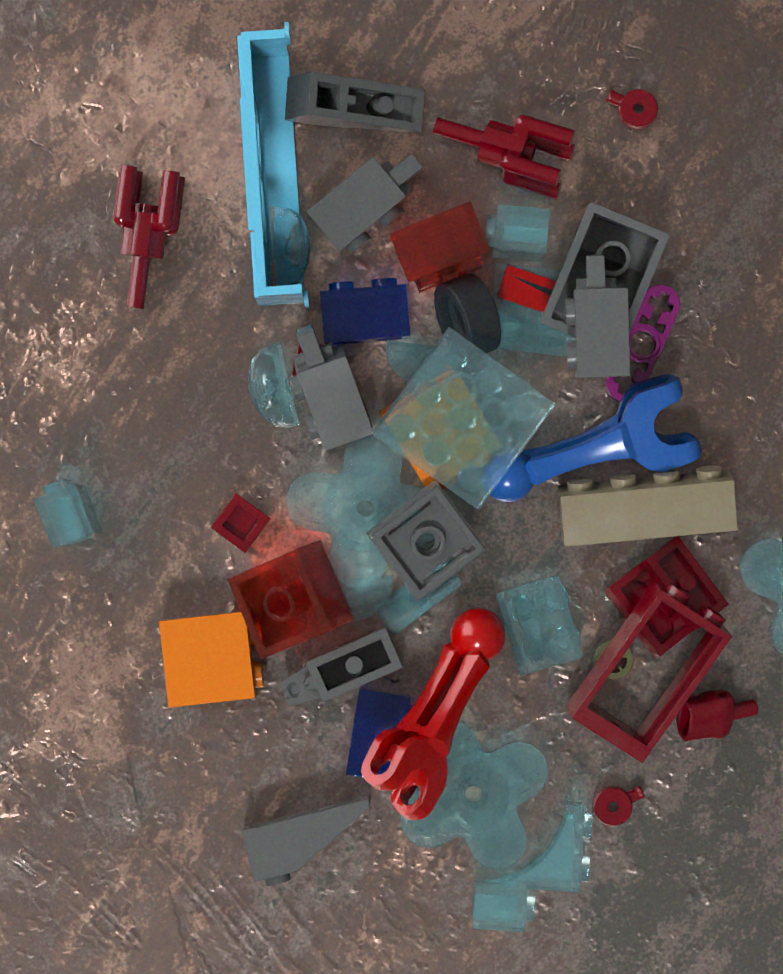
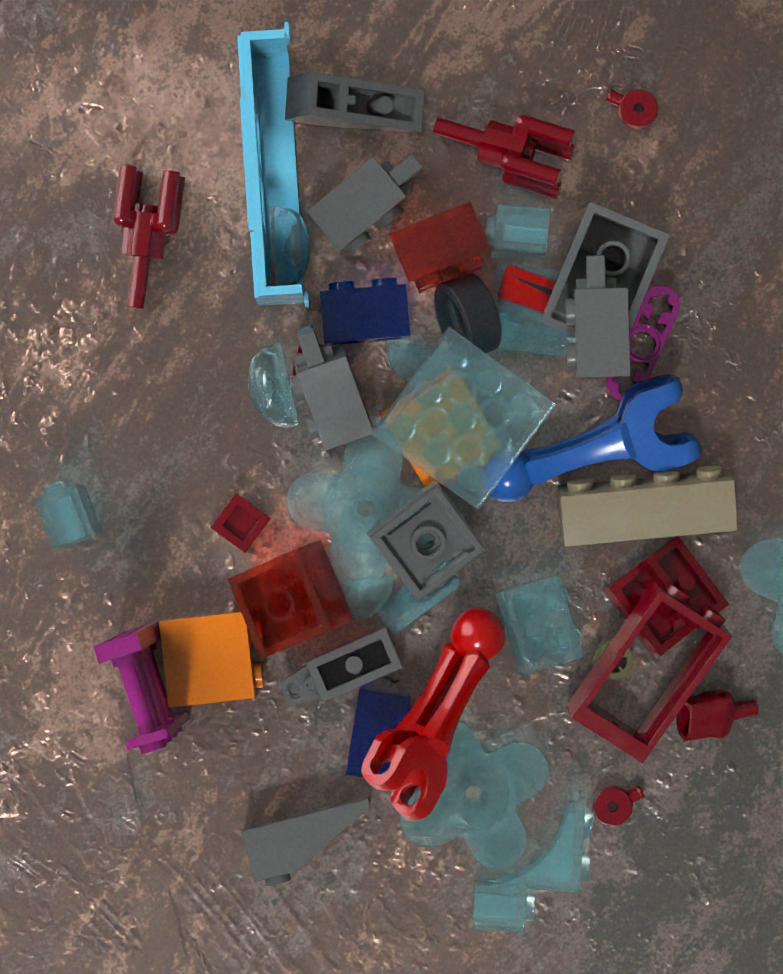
none -> magenta fence [93,620,190,754]

